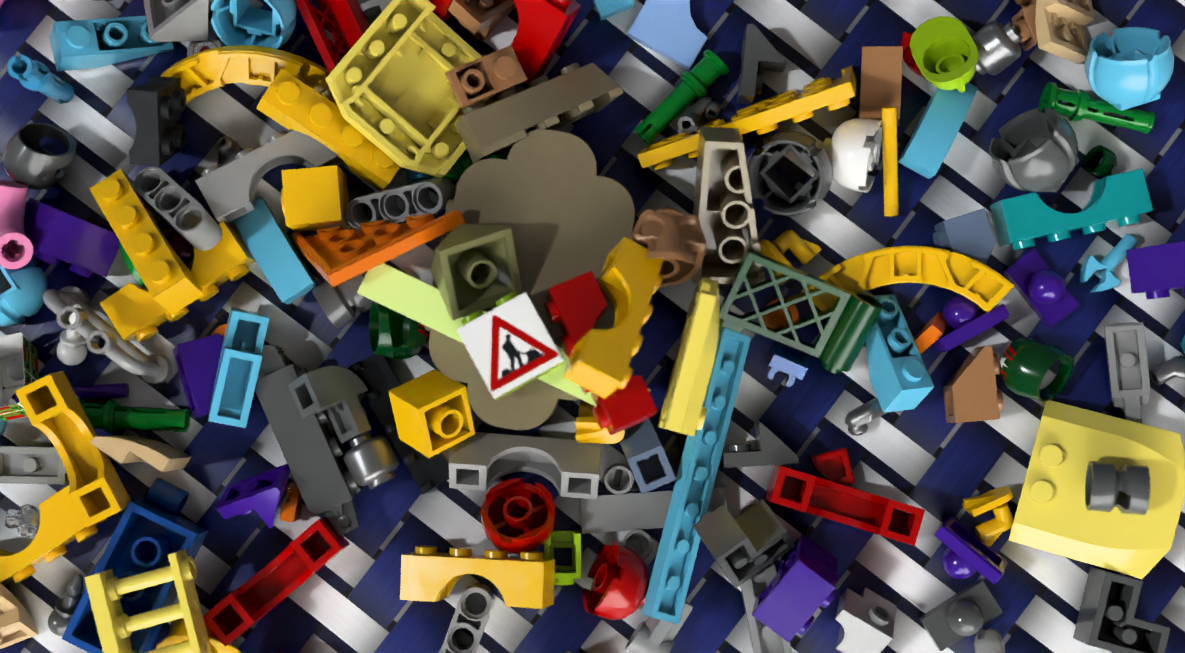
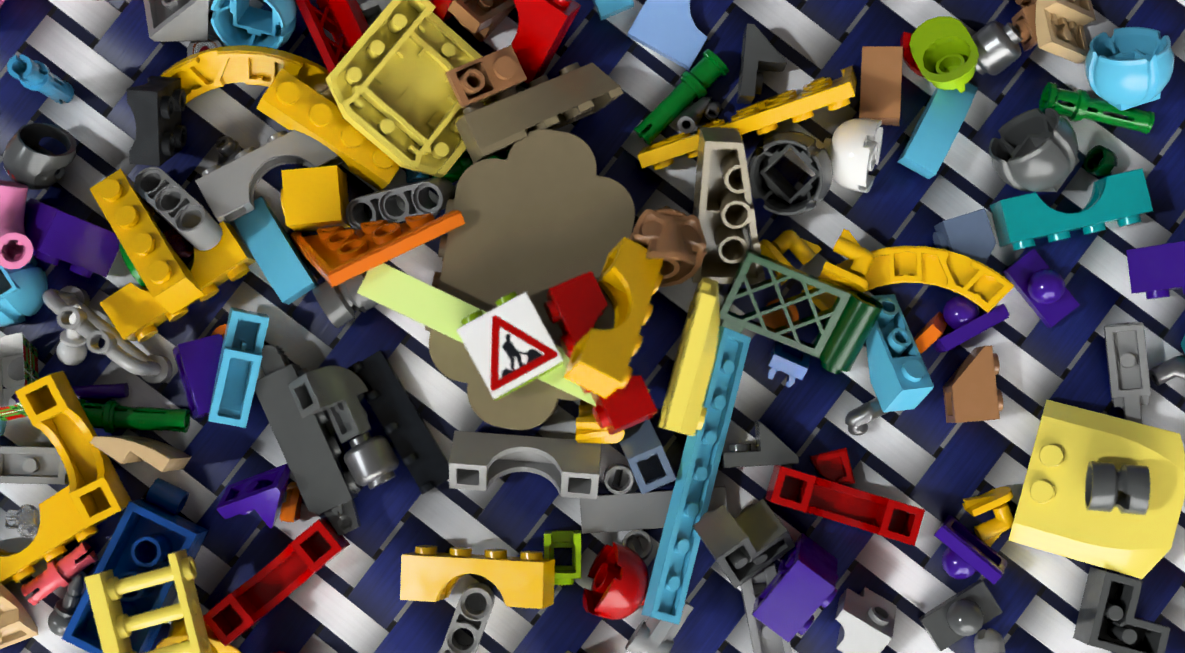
medium azure slope [50,16,174,71] -> none
dark green helmet [369,301,430,359] -> none
yellow head [388,369,475,458] -> none
olive slope [430,224,523,320] -> none
red cylinder [480,478,556,554] -> none
yellow bar [882,106,899,217] -> none
dark green helmet [999,338,1074,402] -> none
medium azure bar [1079,234,1138,293] -> none
none -> coral pin [20,542,98,606]
none -> yellow piece [819,229,873,292]

